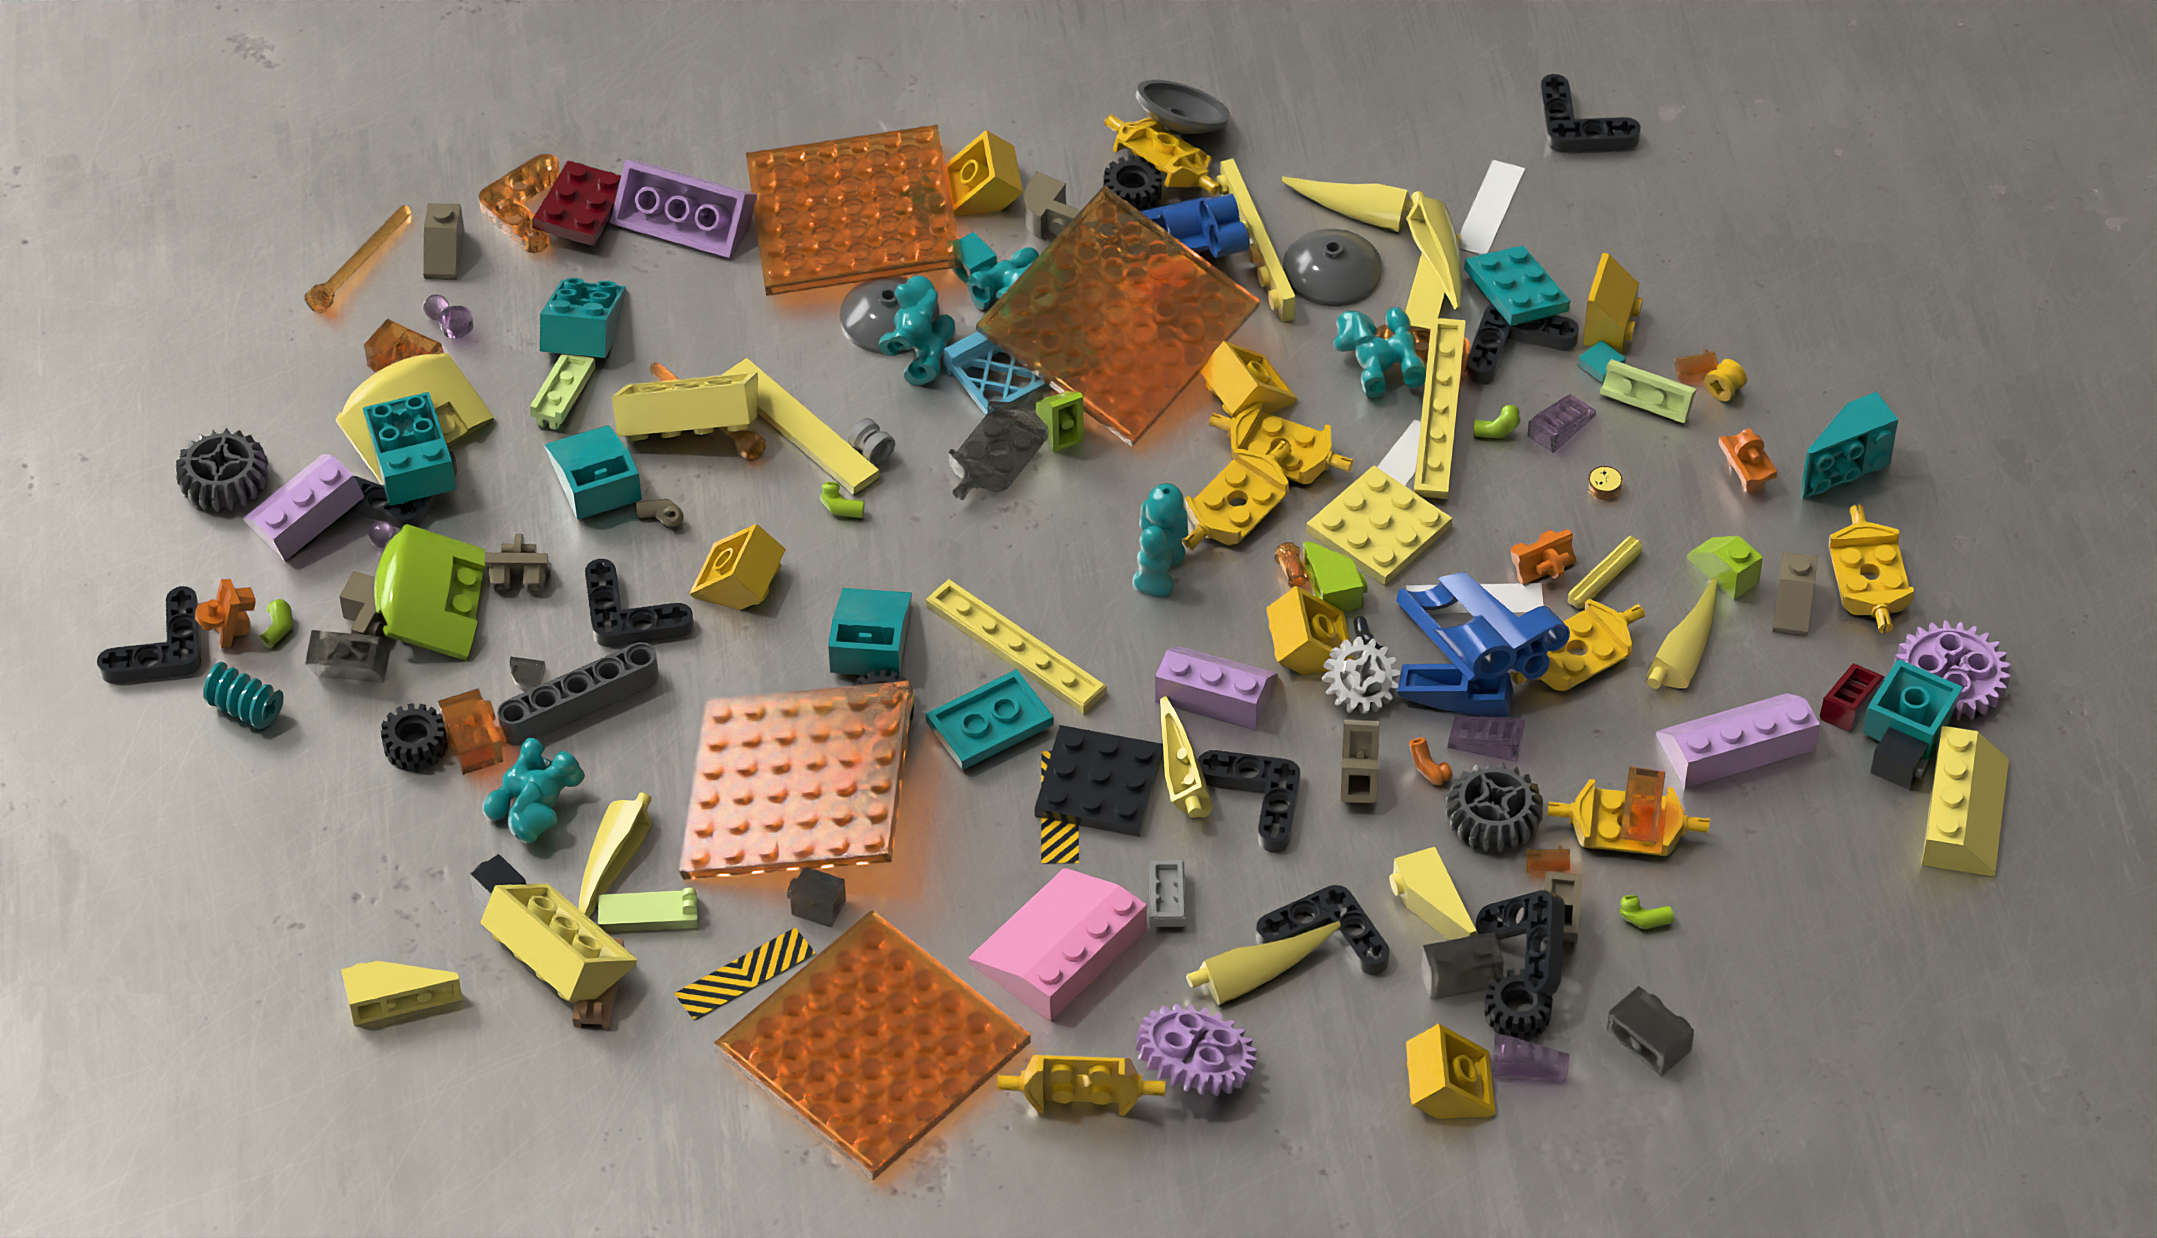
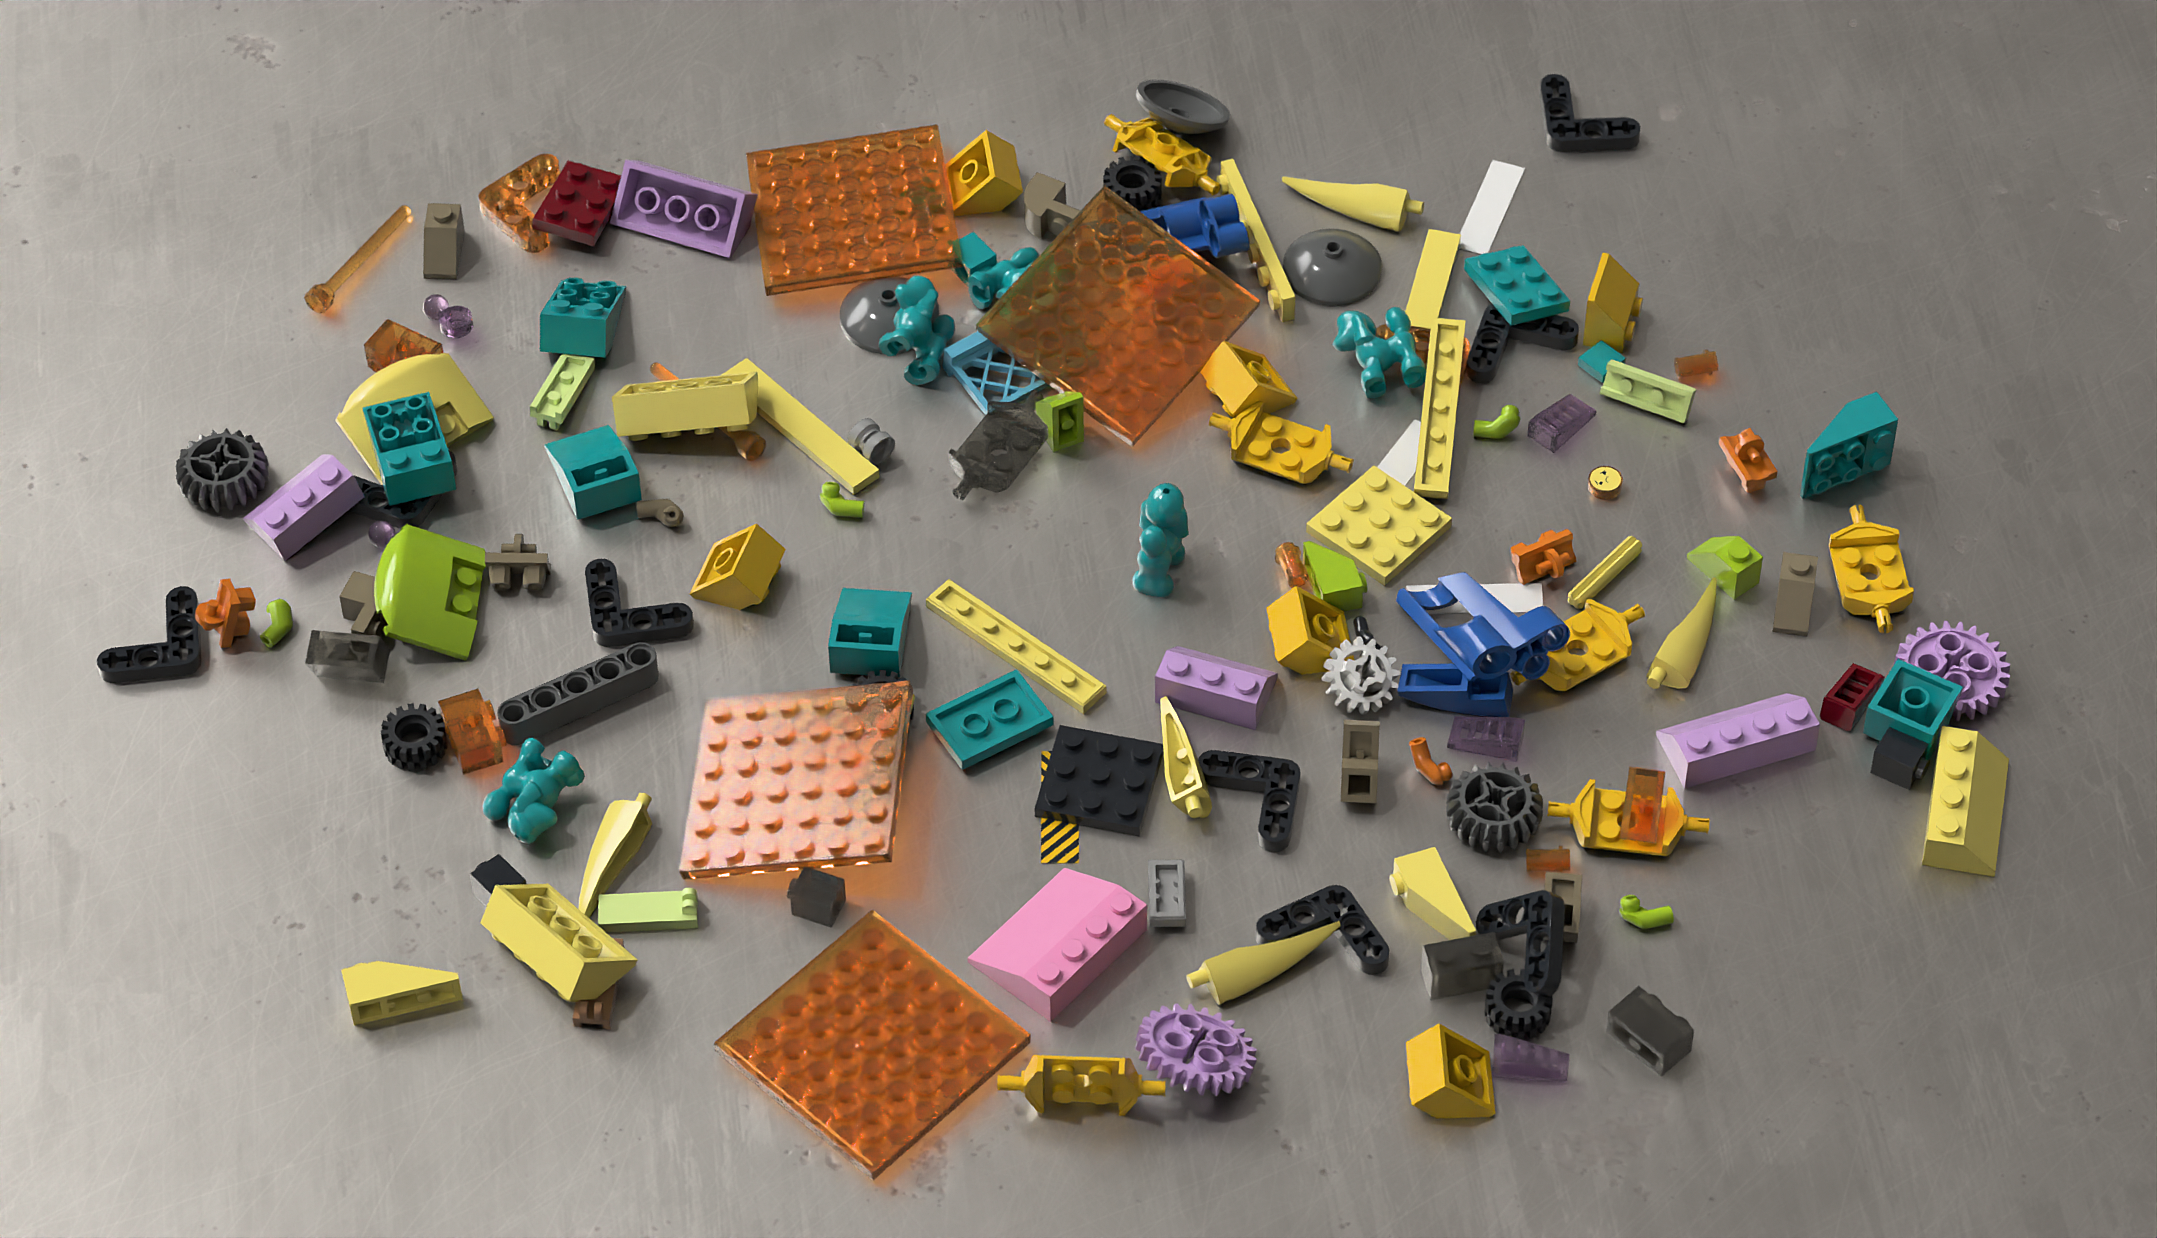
teal piece [203,662,284,729] -> none
clear smoke tile [510,656,546,692] -> none
sticker [673,927,815,1020] -> none
yellow plate [1182,441,1292,551] -> none
light yellow piece [1406,191,1462,310] -> none
yellow wheel [1704,359,1747,402] -> none

